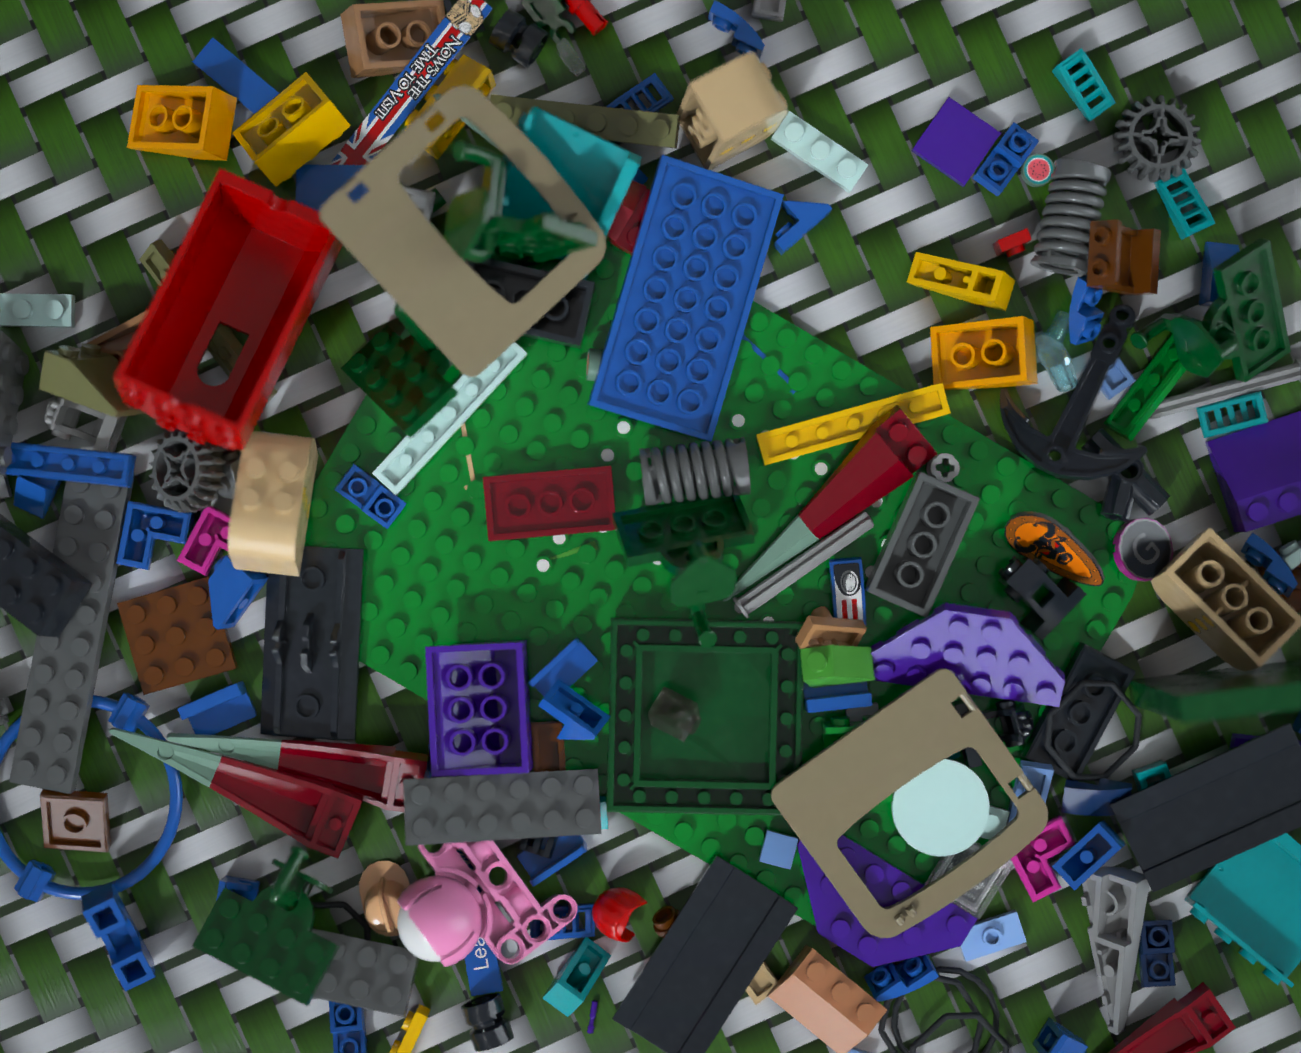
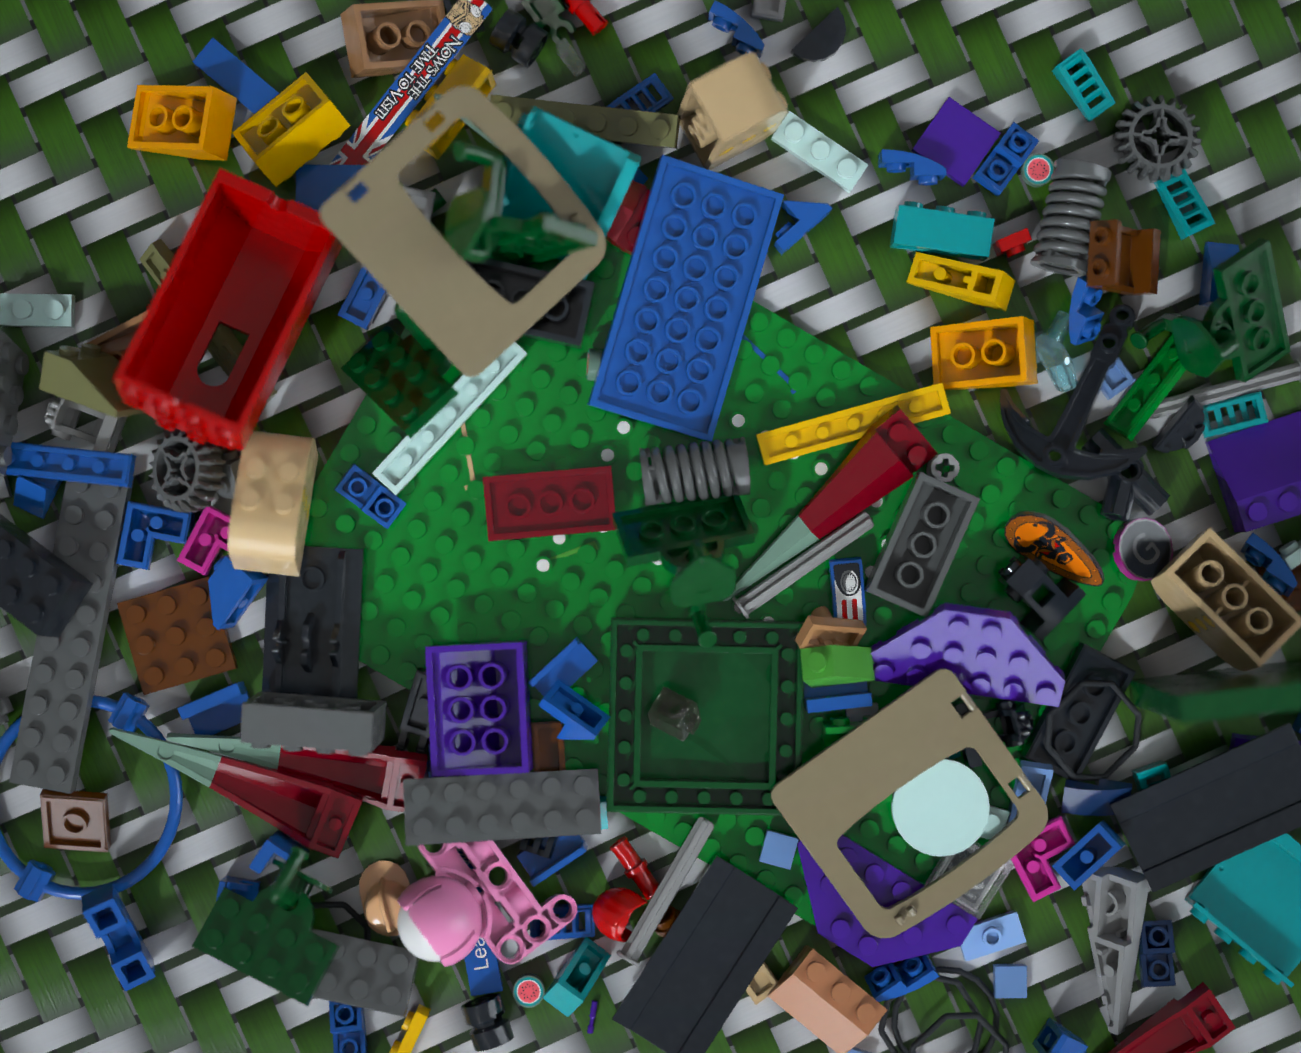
none -> dark grey brick [241,691,387,756]
none -> blue panel [249,830,310,874]
none -> blue plate [338,266,387,331]
none -> black hinge [396,667,430,754]
none -> tile [513,973,545,1008]
none -> red pin [610,836,659,900]
none -> light grey axle [616,817,714,966]
none -> black tile [790,7,846,62]
none -> blue slope [878,149,947,186]
none -> teal brick [890,201,995,261]
none -> medium blue tile [993,964,1027,998]
none -> black tile [1151,395,1205,453]

